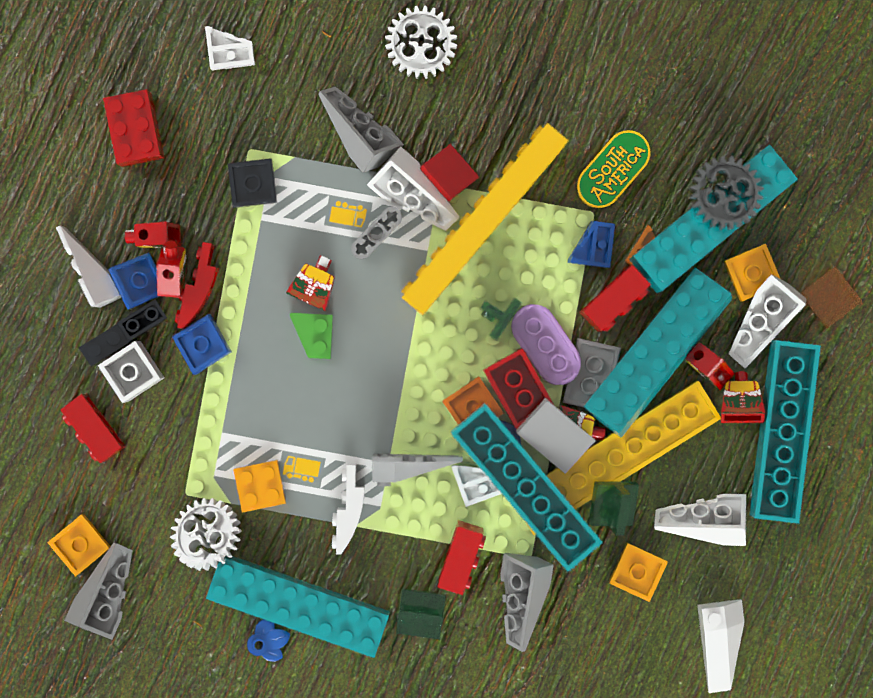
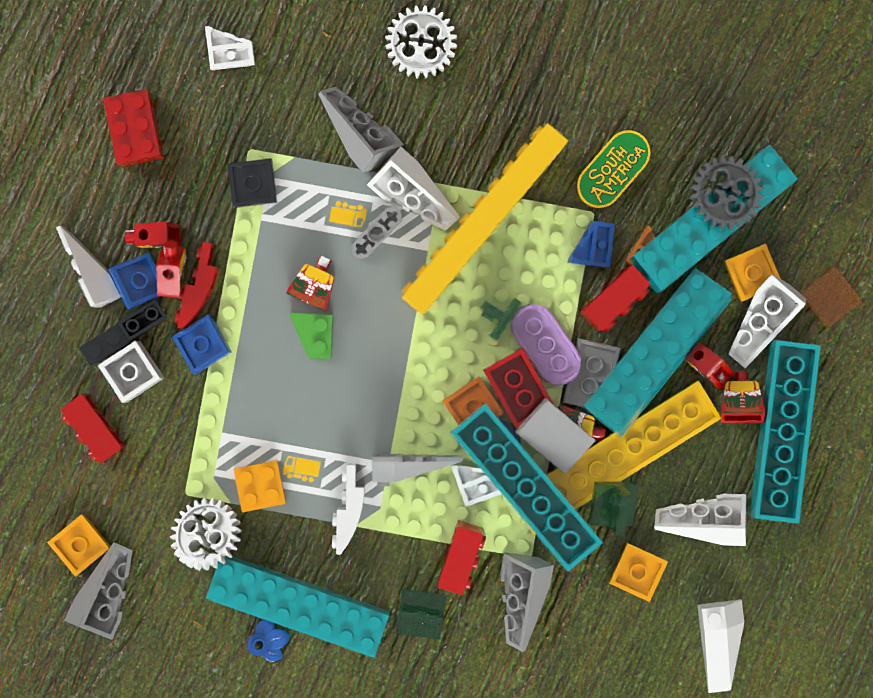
red tile [419,144,479,202] -> none

